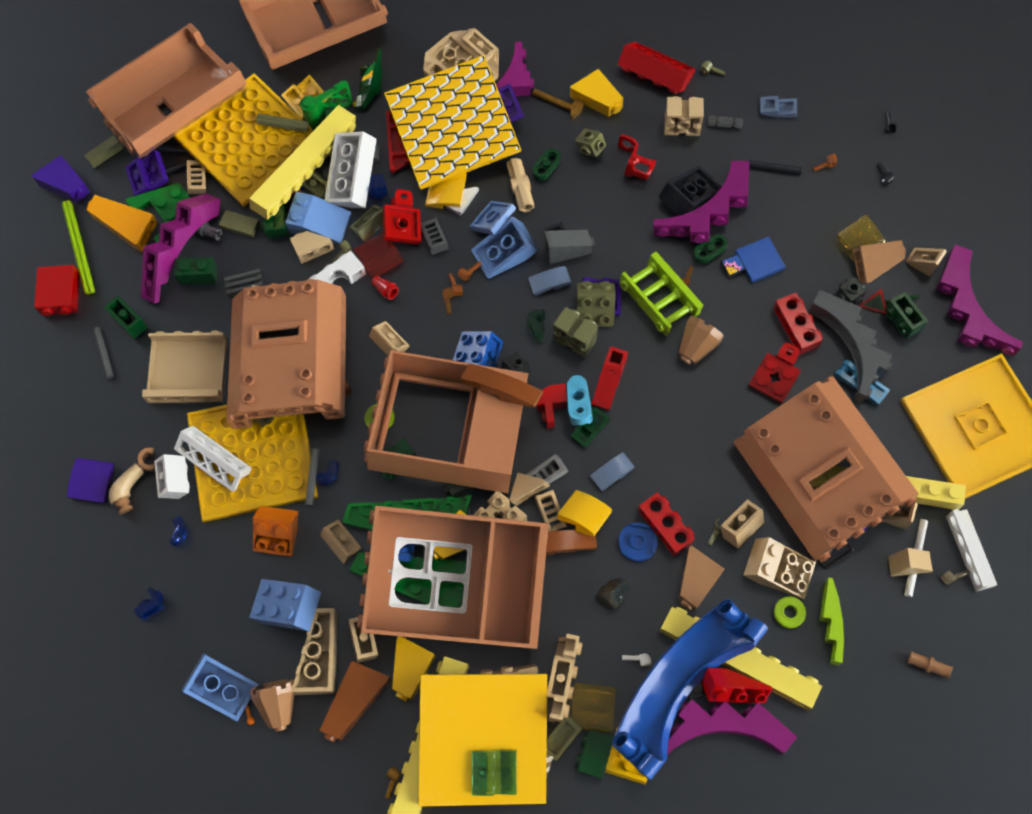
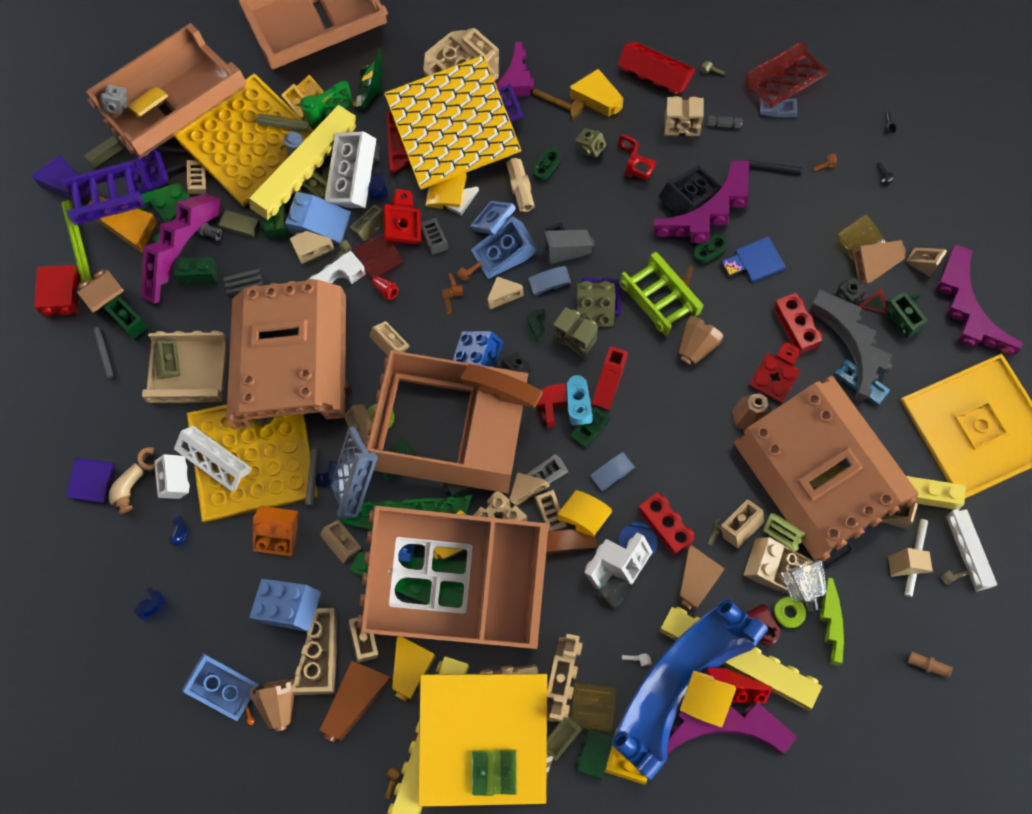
none -> dark purple fence [61,161,146,225]
none -> medium nougat slope [77,269,124,312]
none -> light grey brick [100,85,128,115]
none -> yellow slope [127,86,168,117]
none -> olive slope [154,340,180,379]
none -> sand blue brick [284,131,303,156]
none -> sand blue fence [330,427,378,519]
none -> tan slope [345,404,373,445]
none -> tan slope [488,277,524,310]
none -> white bracket [584,533,652,591]
none -> yellow slope [680,670,736,727]
none -> medium nougat cone [732,393,772,431]
none -> clear red fence [745,41,828,108]
none -> dark red piece [746,603,780,645]
none -> yellowish green tile [763,513,805,551]
none -> clear torso [780,560,827,611]

